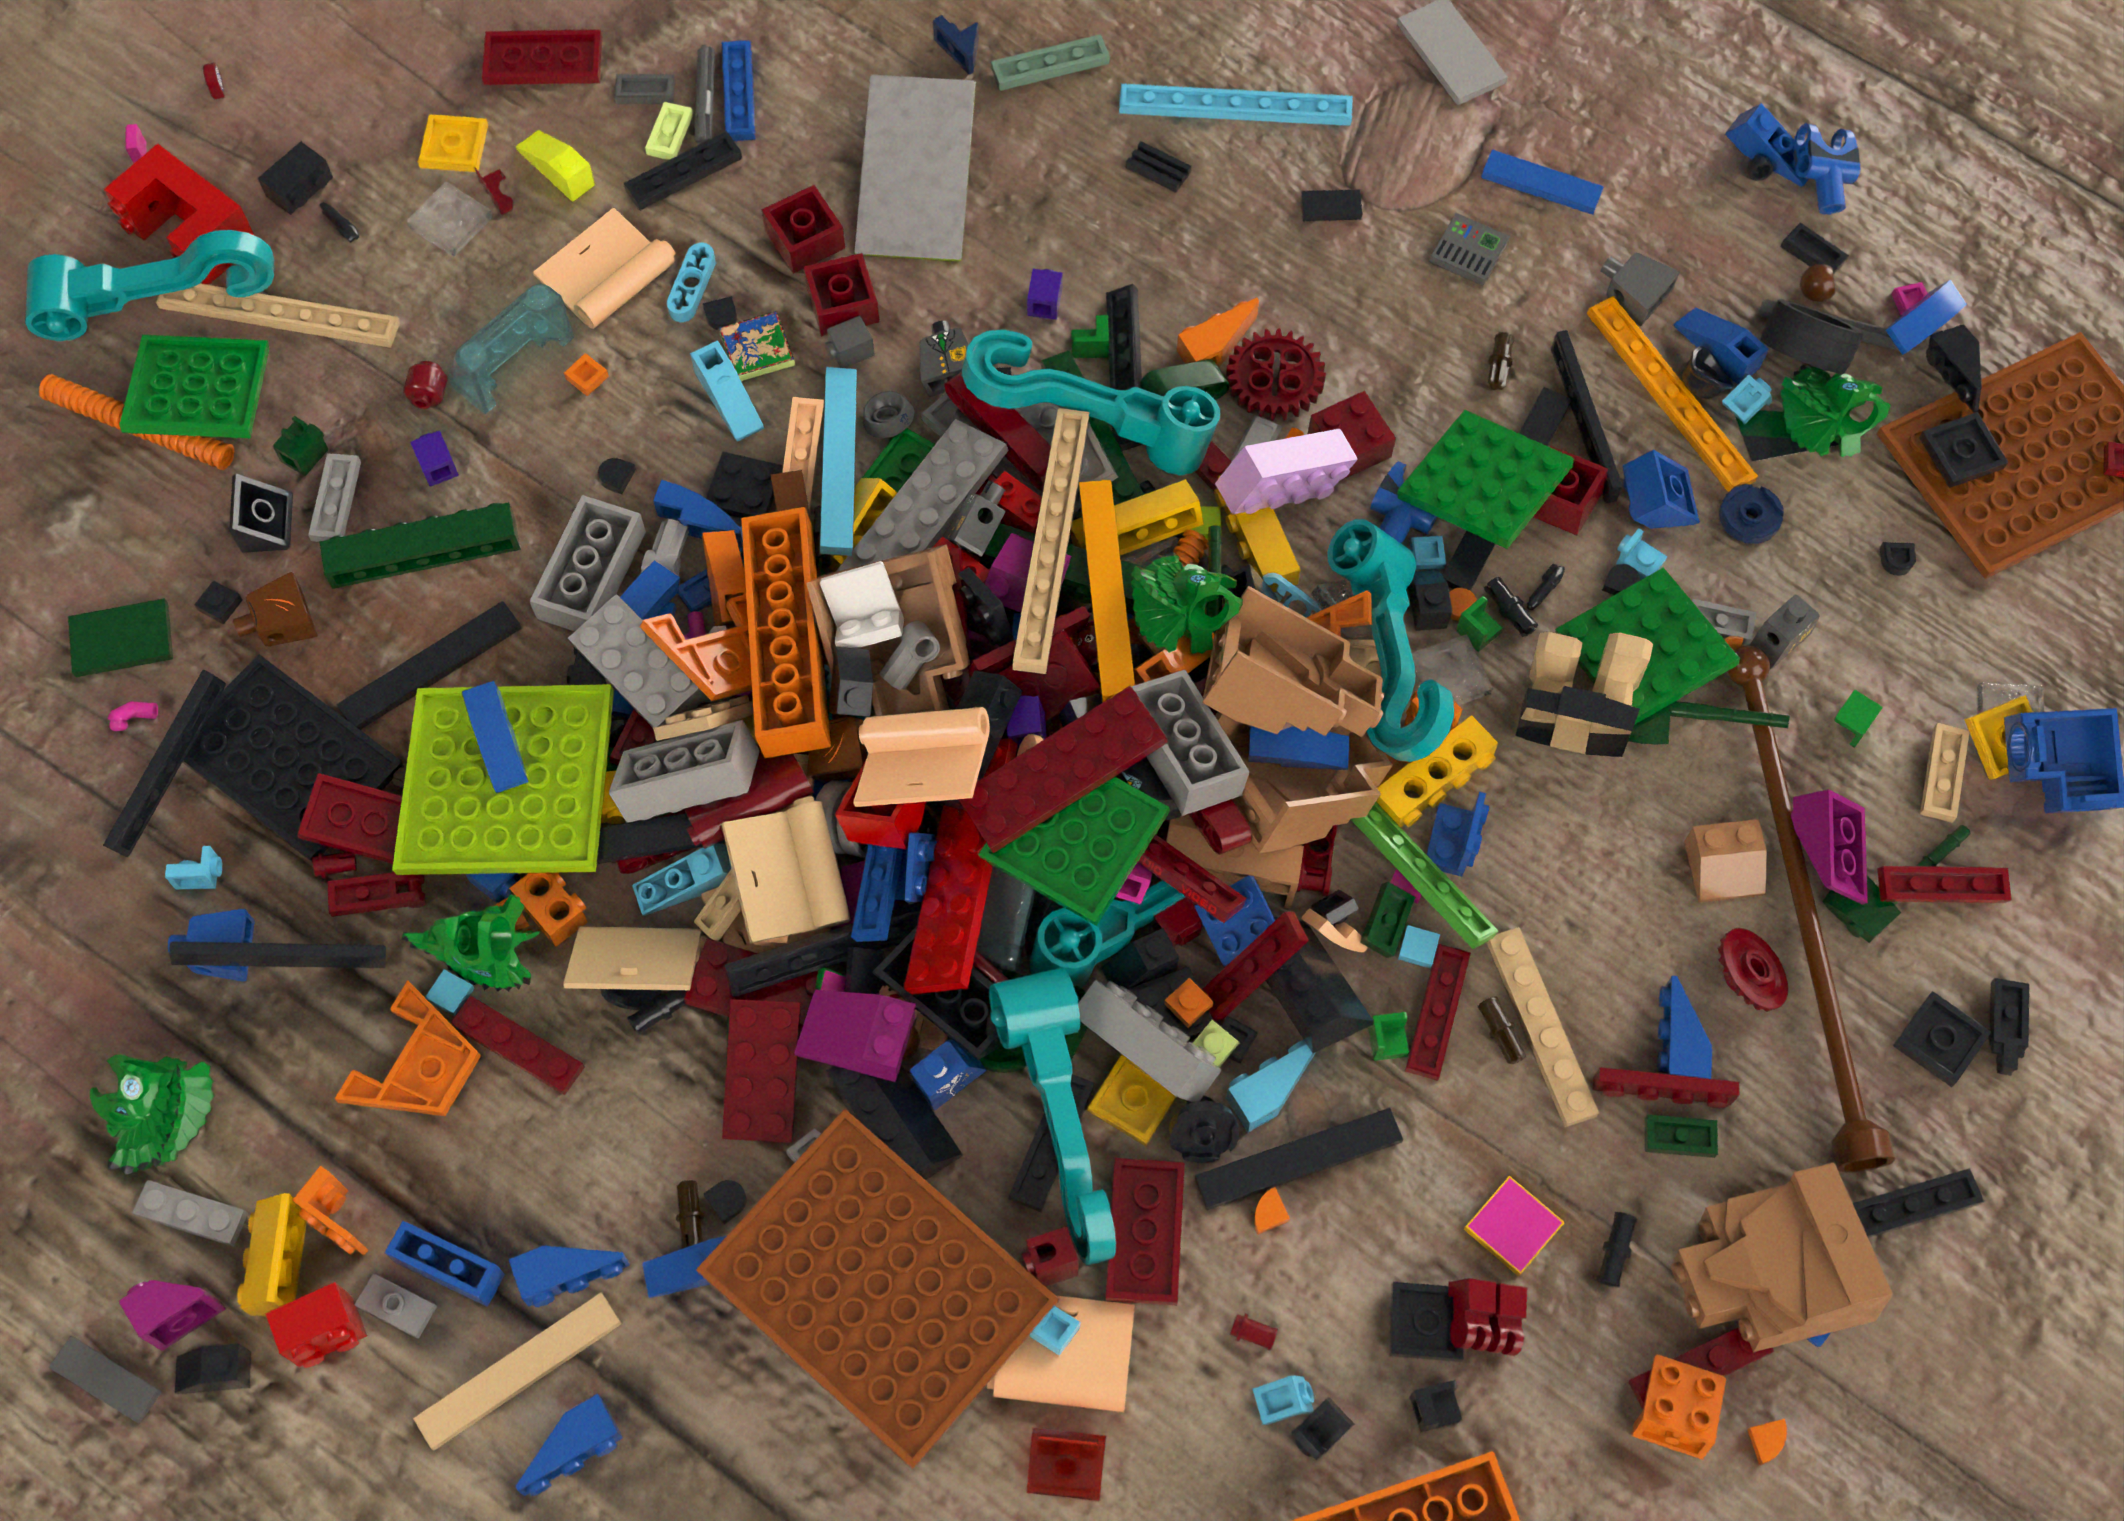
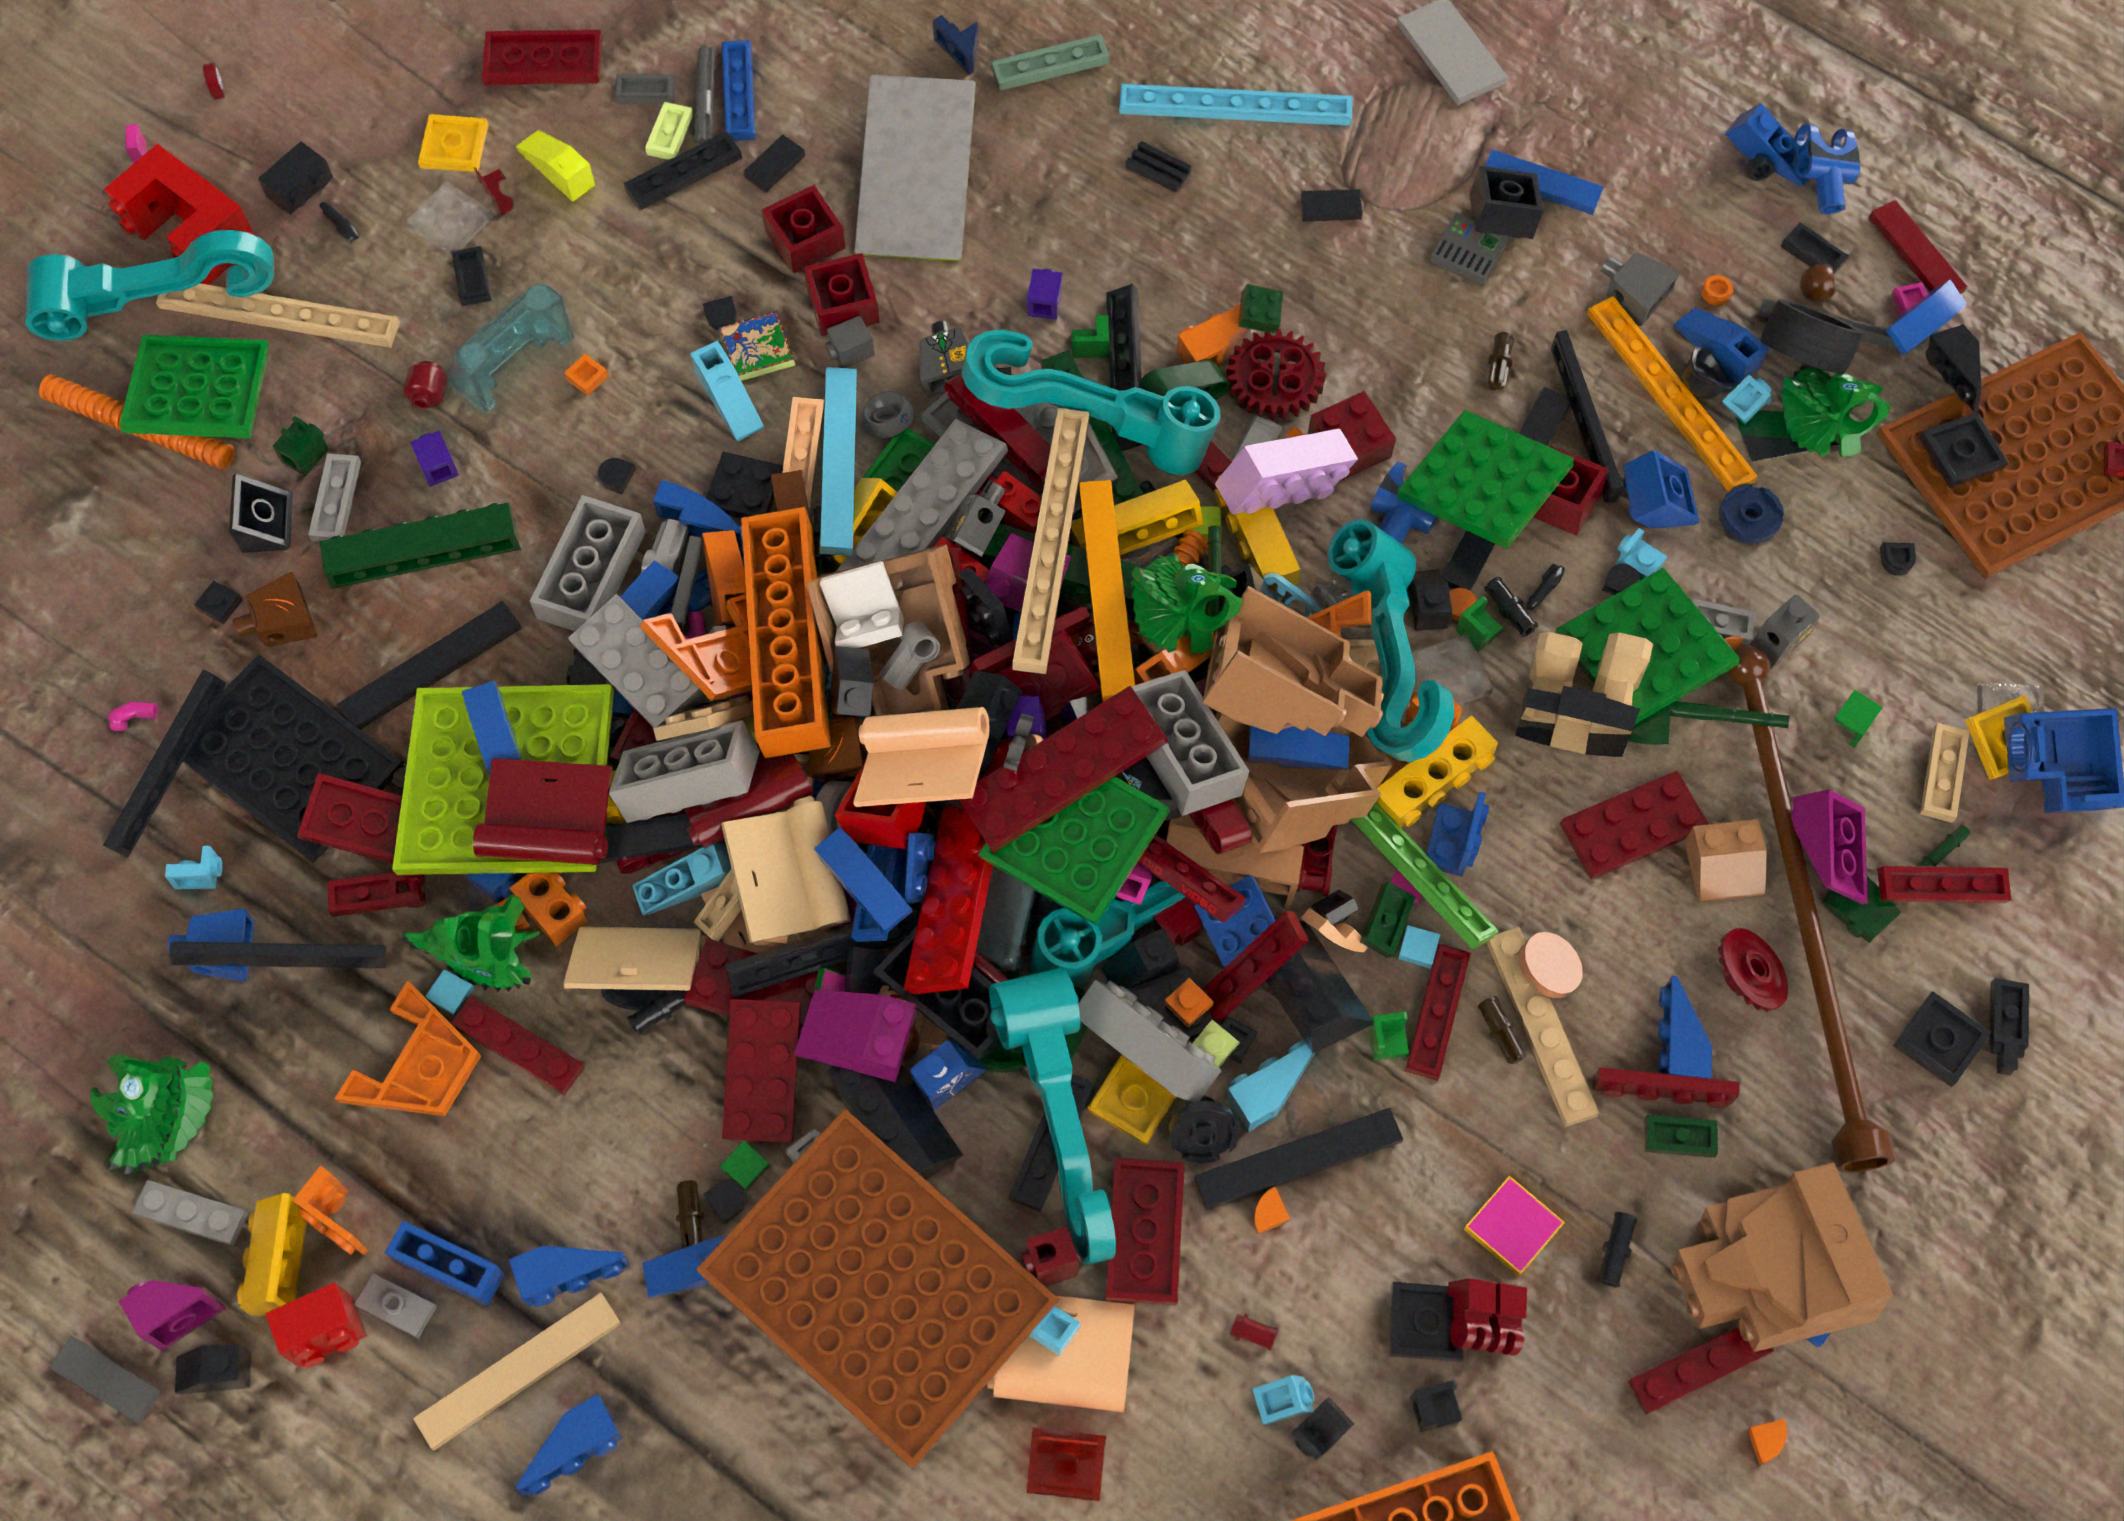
dark green tile [68,598,173,677] -> none
dark red pin [312,852,357,879] -> none
light nougat door [533,208,675,329] -> none
medium azure beam [667,243,716,322] -> none
medium azure tile [1410,536,1446,570] -> none
orange bracket [1632,1355,1726,1460] -> none
black plate [1852,1168,1984,1238] -> none
none -> black tile [451,246,492,307]
none -> dark red door [473,758,612,865]
none -> dark grey tile [671,536,702,632]
none -> green tile [719,1140,770,1192]
none -> black tile [743,134,805,192]
none -> blue slope [814,827,912,933]
none -> dark grey bar [1003,713,1034,771]
none -> dark green piece [1238,284,1283,334]
none -> black brick [1469,166,1544,239]
none -> tile [1519,932,1583,998]
none -> dark red plate [1560,770,1709,880]
none -> orange tile [1701,275,1733,306]
none -> dark red tile [1869,199,1968,294]

